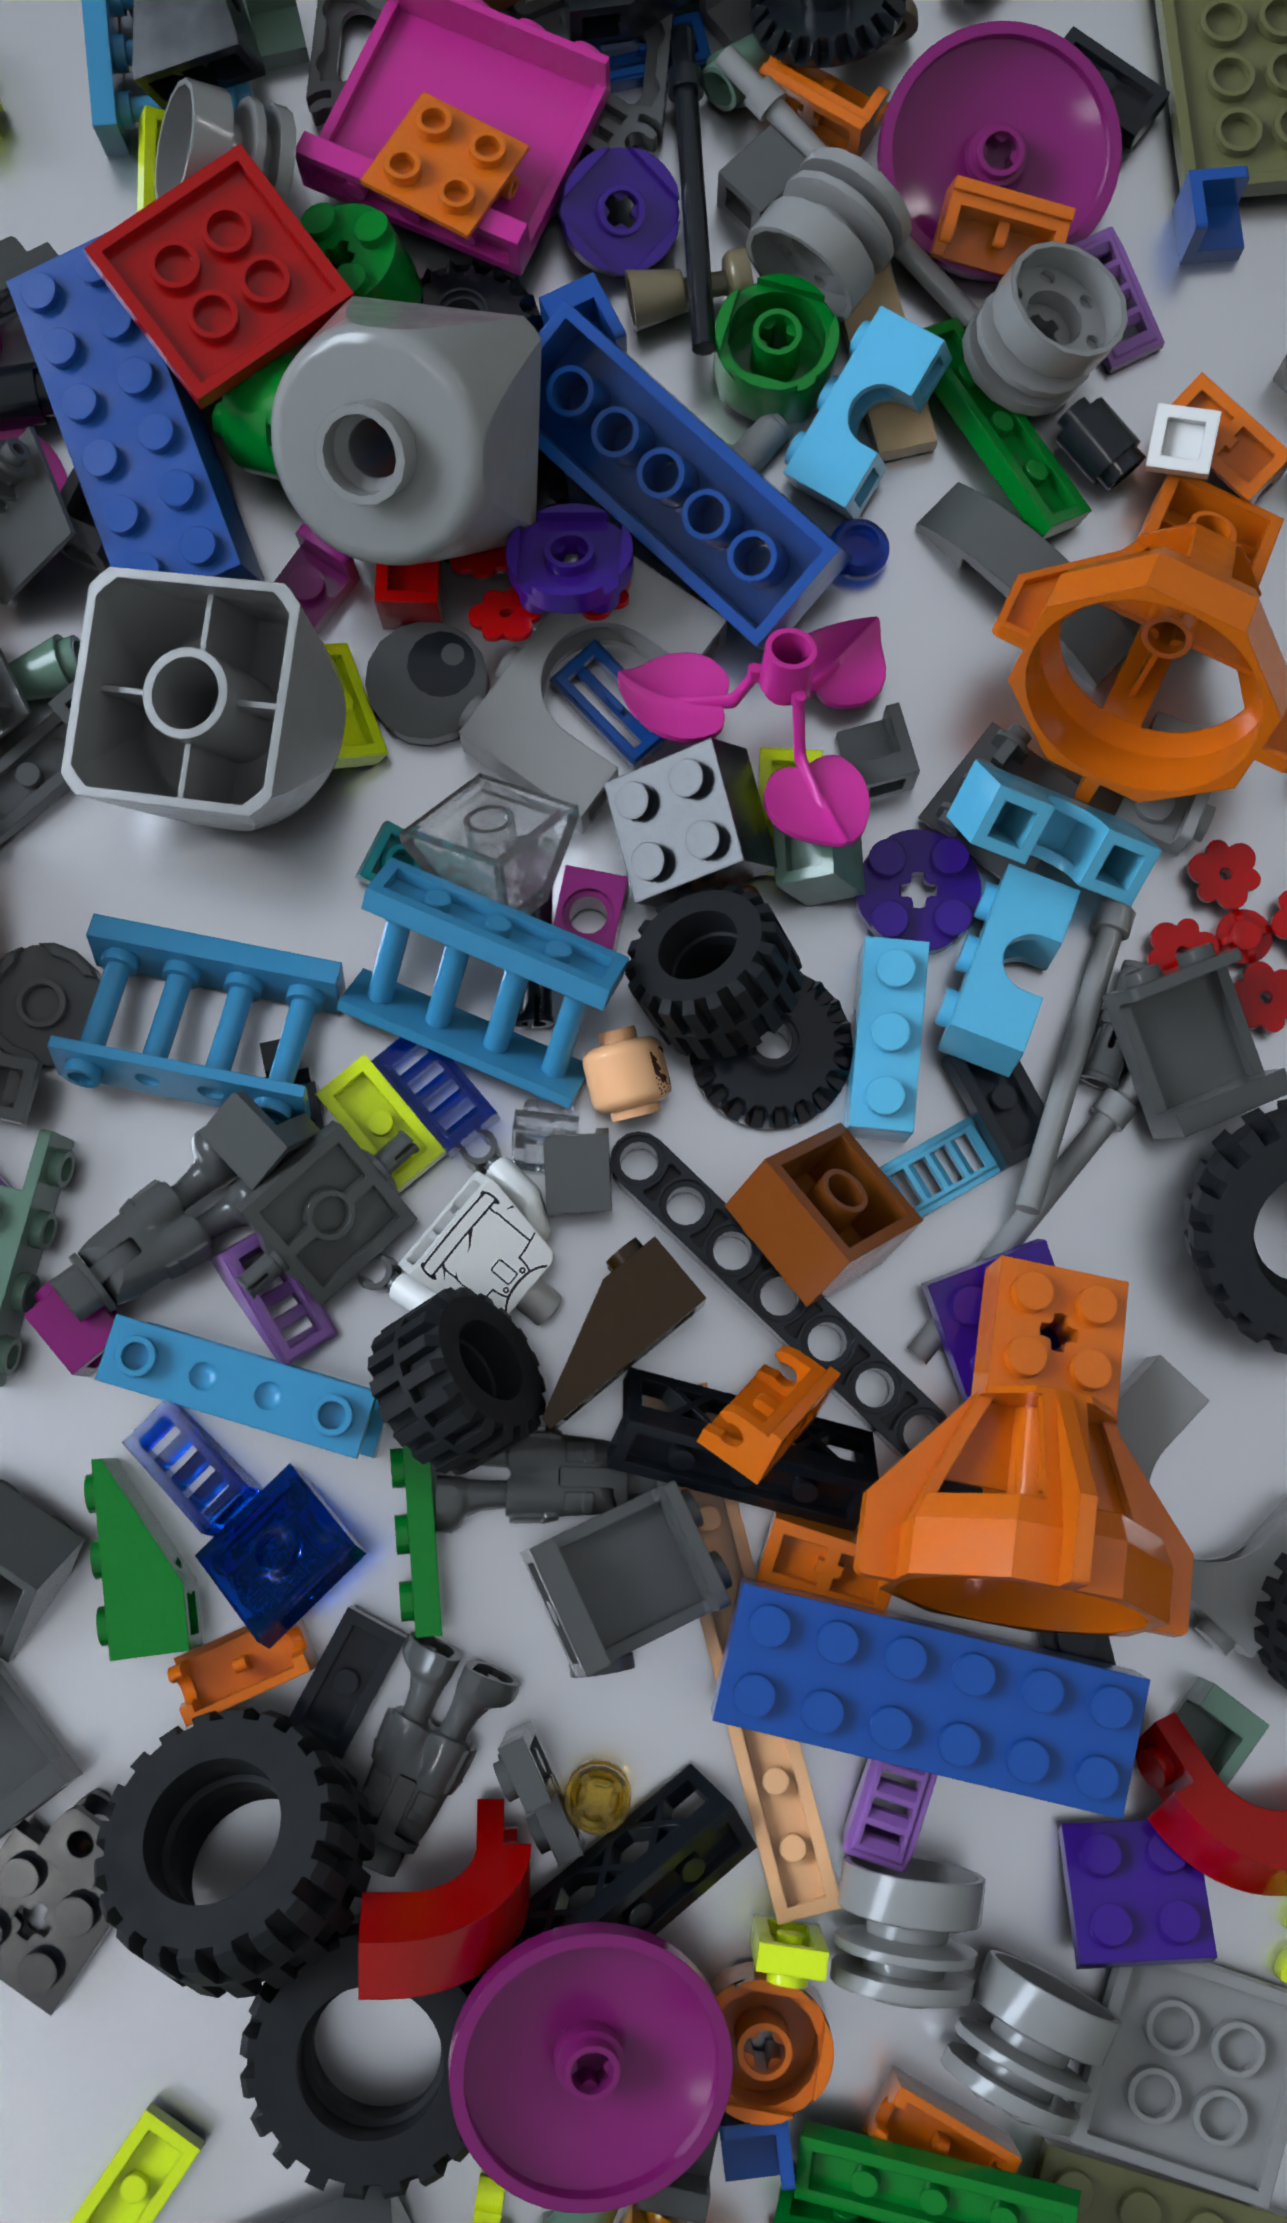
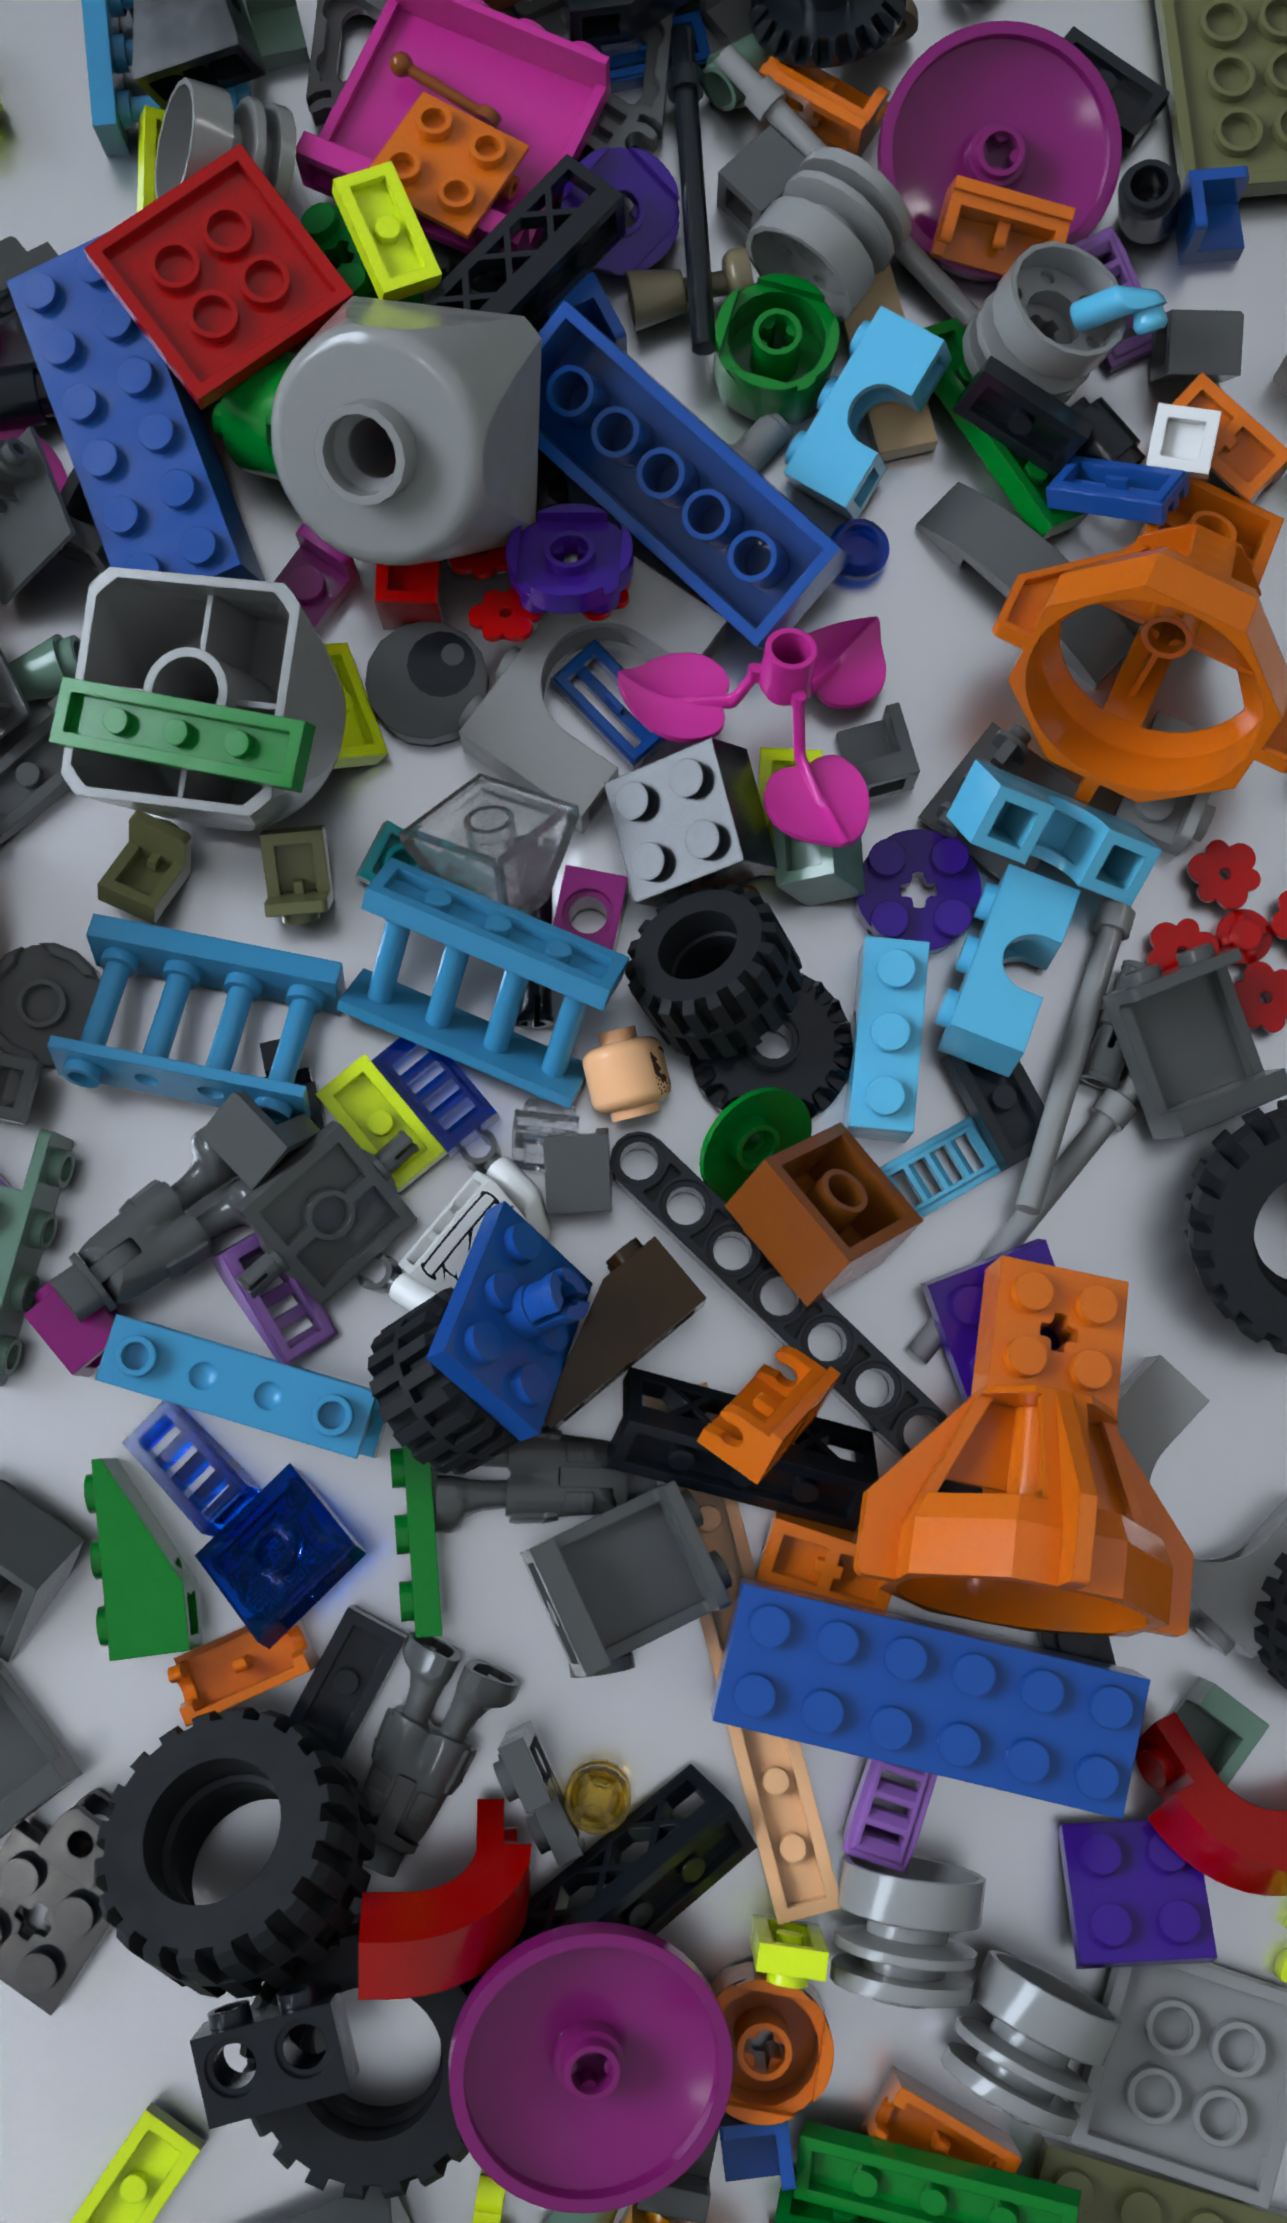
none -> green plate [49,676,316,793]
none -> olive bracket [97,811,192,924]
none -> black brick [190,1981,360,2129]
none -> olive bracket [259,825,334,925]
none -> neon yellow plate [332,161,442,301]
none -> dark orange hinge [389,51,502,129]
none -> black fence [420,154,626,328]
none -> blue plate [426,1201,593,1442]
none -> green dish [699,1087,812,1202]
none -> black plate [953,356,1094,477]
none -> blue tile [1046,455,1189,525]
none -> medium azure arm [1070,285,1168,336]
none -> black brick [1118,159,1181,244]
none -> dark grey panel [1150,309,1244,383]

